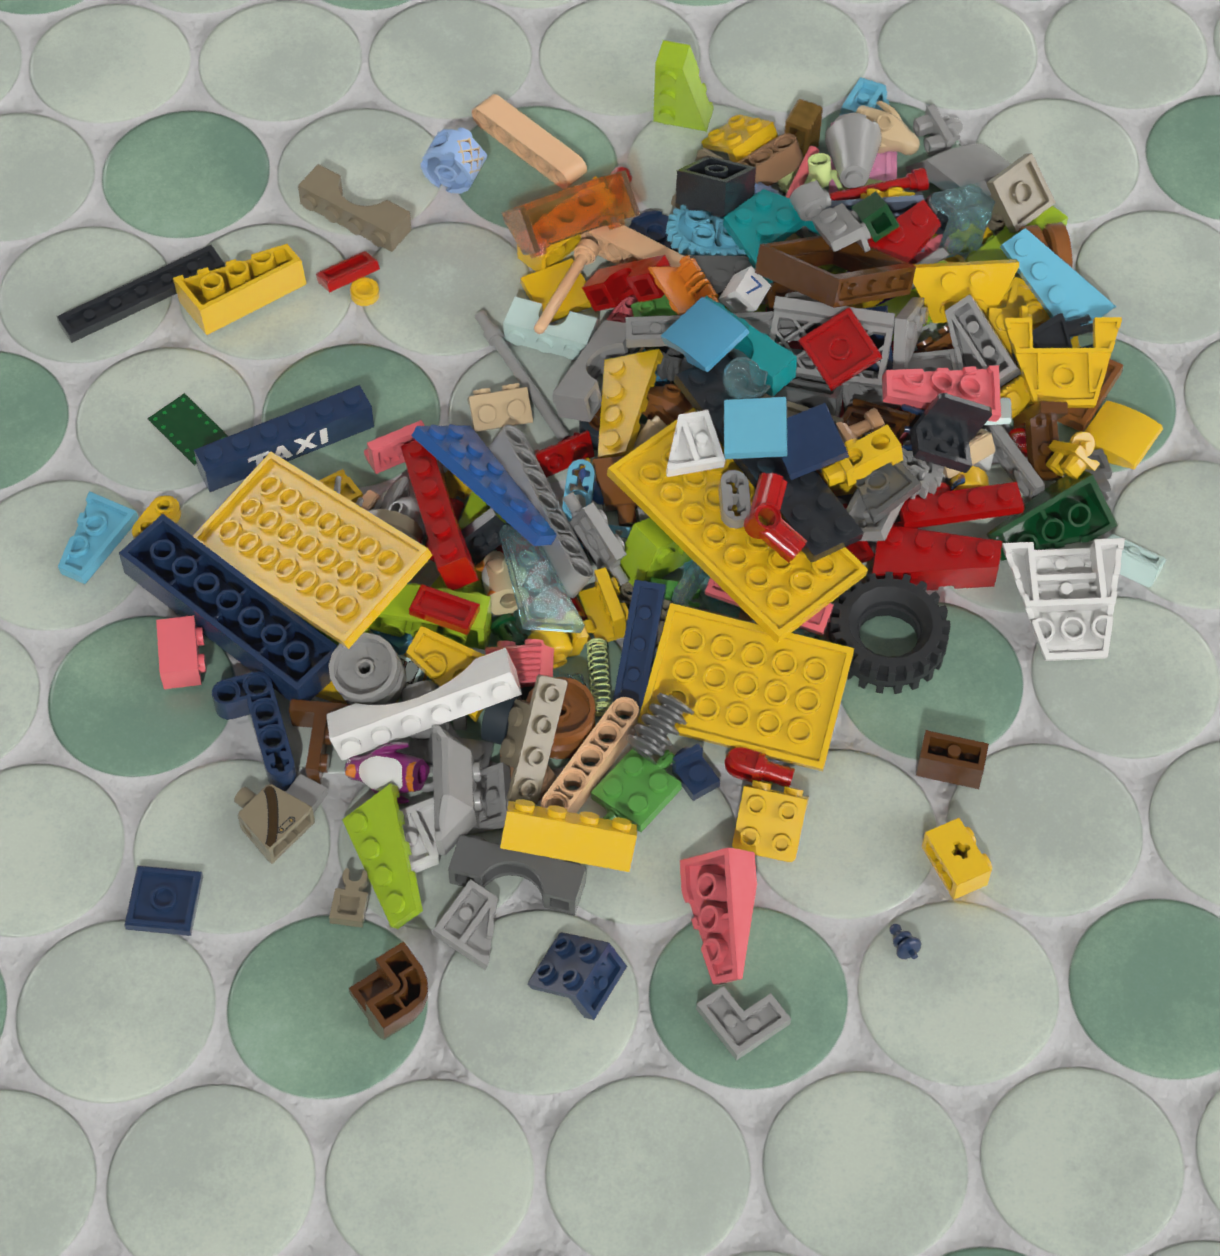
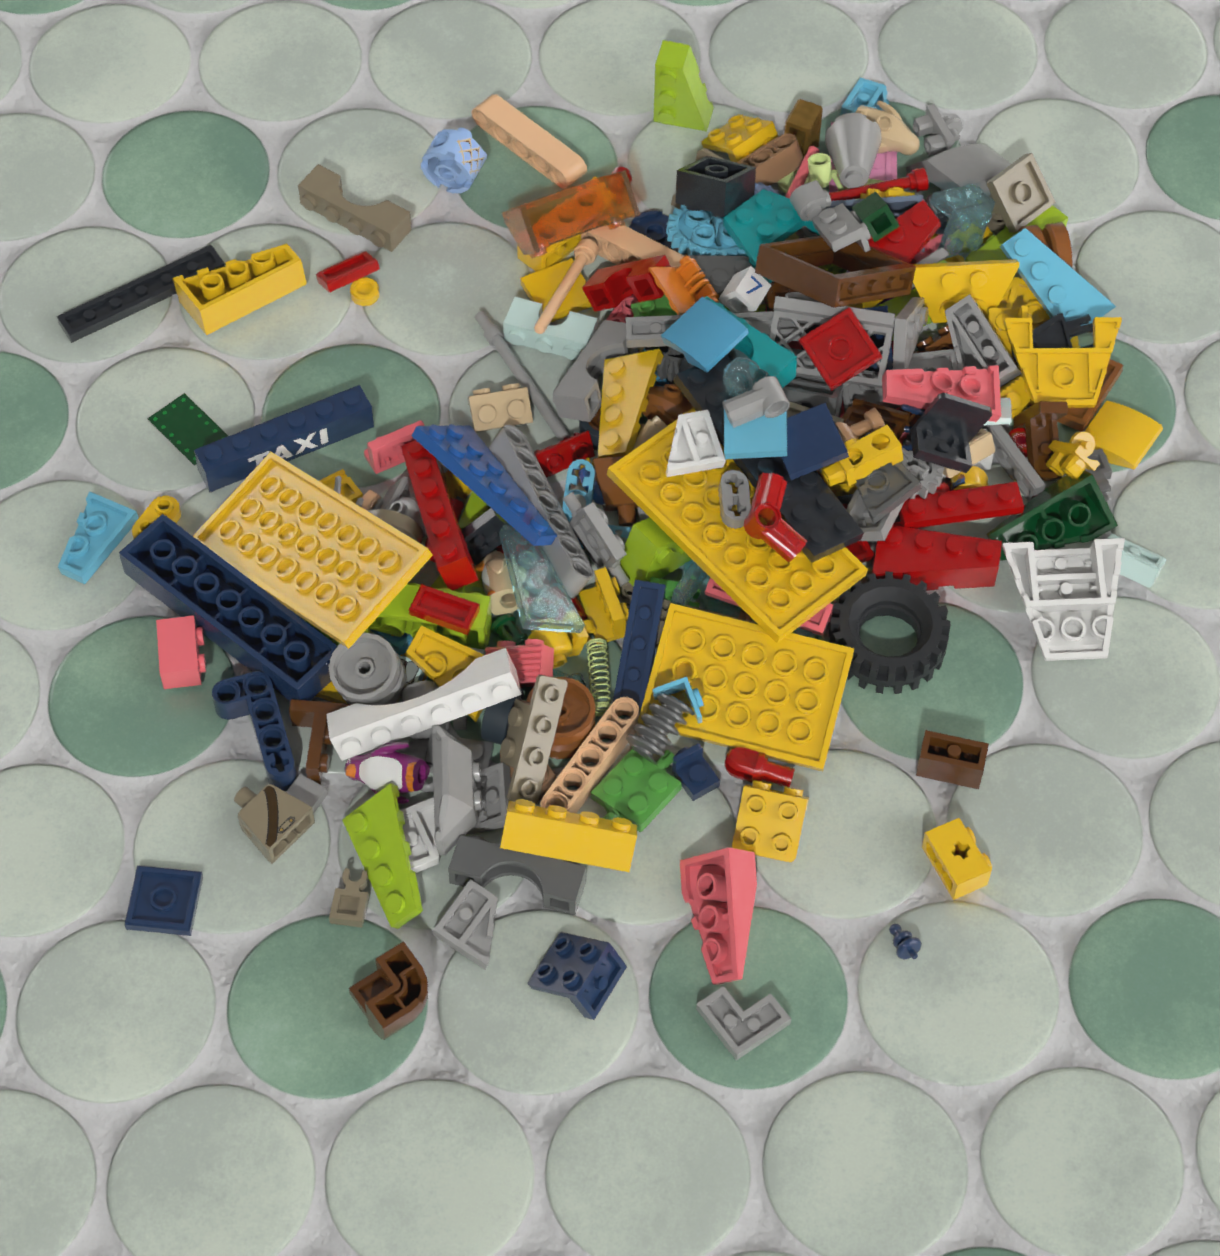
none -> medium azure bracket [652,676,704,724]
none -> light grey piece [722,376,790,428]

